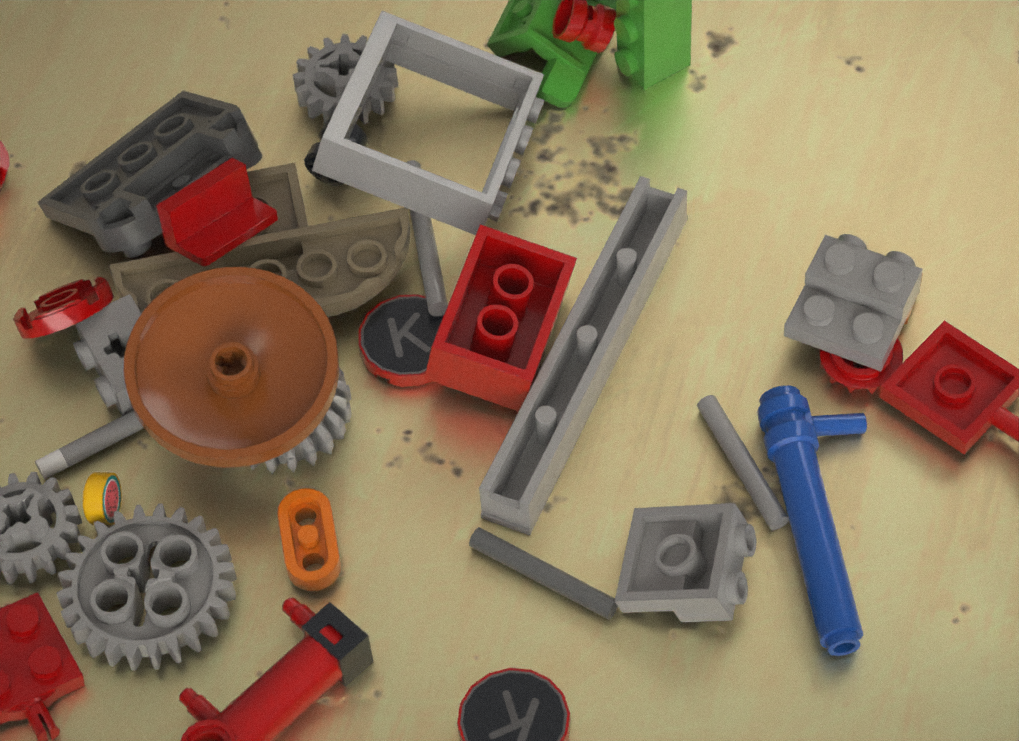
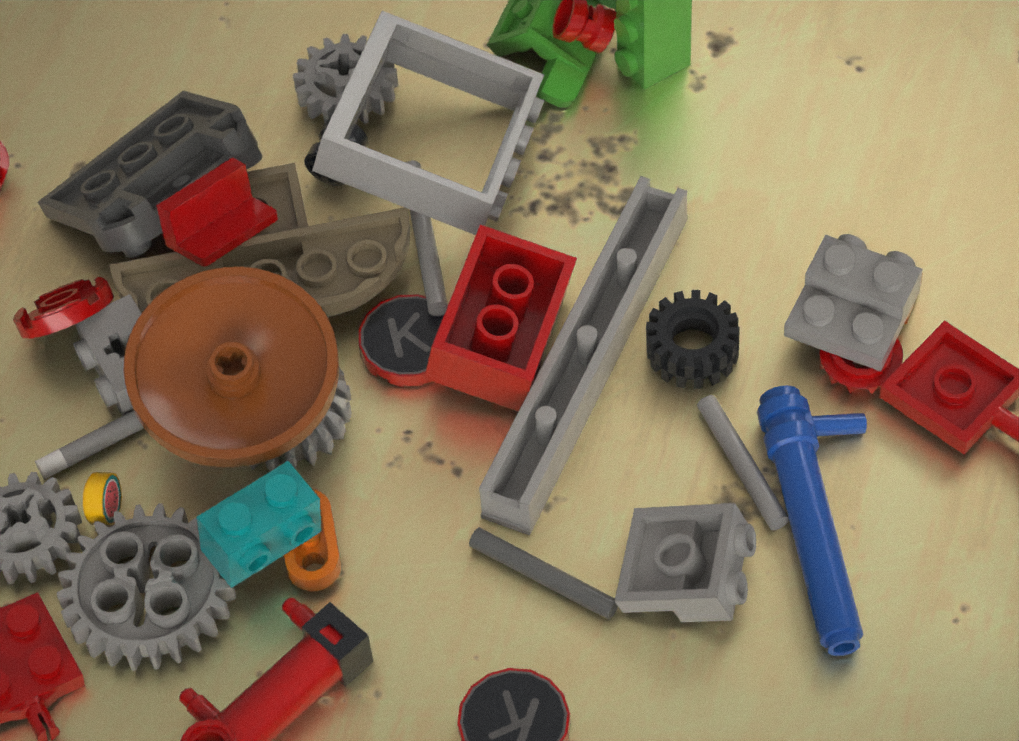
none -> teal brick [197,461,321,588]
none -> black tyre [646,290,740,389]

